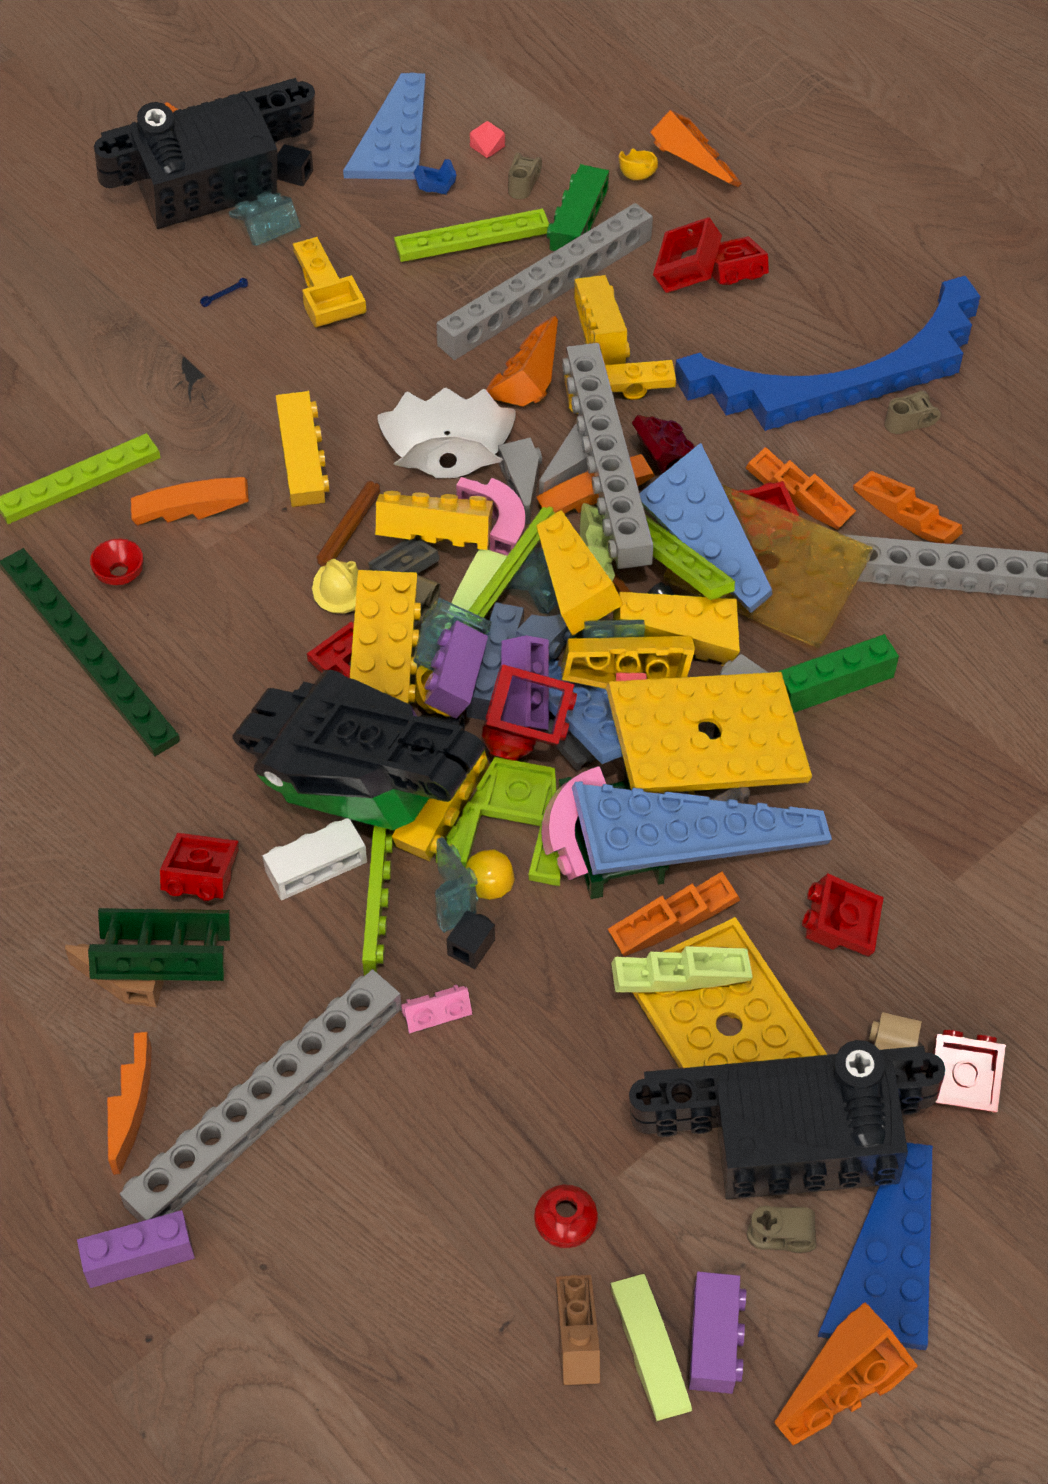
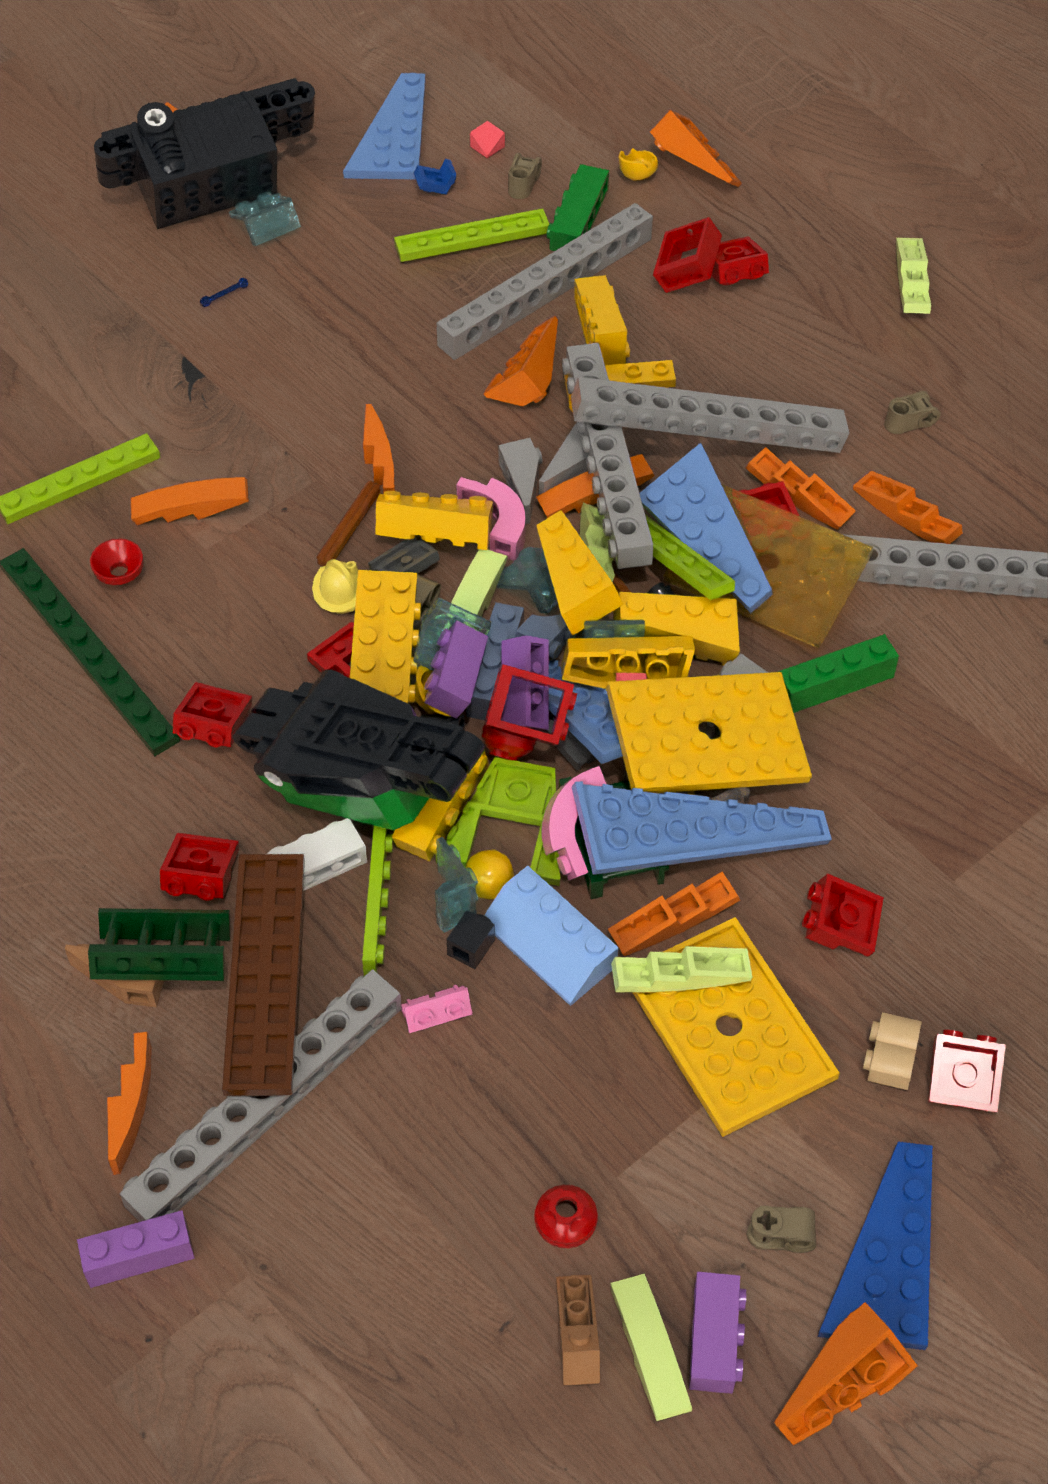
yellow wedge [276,391,330,507] -> none
black brick [277,144,313,186] -> none
yellow plate [293,237,366,328] -> none
white piece [378,388,516,479] -> none
lime axle [466,506,555,625] -> none
black piece [629,1040,946,1200] -> none
dark red plate [632,415,695,473] -> none
blue arch [675,276,980,431] -> none
none -> red plate [172,682,252,748]
none -> reddish brown plate [222,854,305,1096]
none -> orange slope [363,404,395,494]
none -> light blue slope [484,866,618,1006]
none -> light grey brick [571,377,849,453]
none -> yellowish green slope [896,238,931,314]

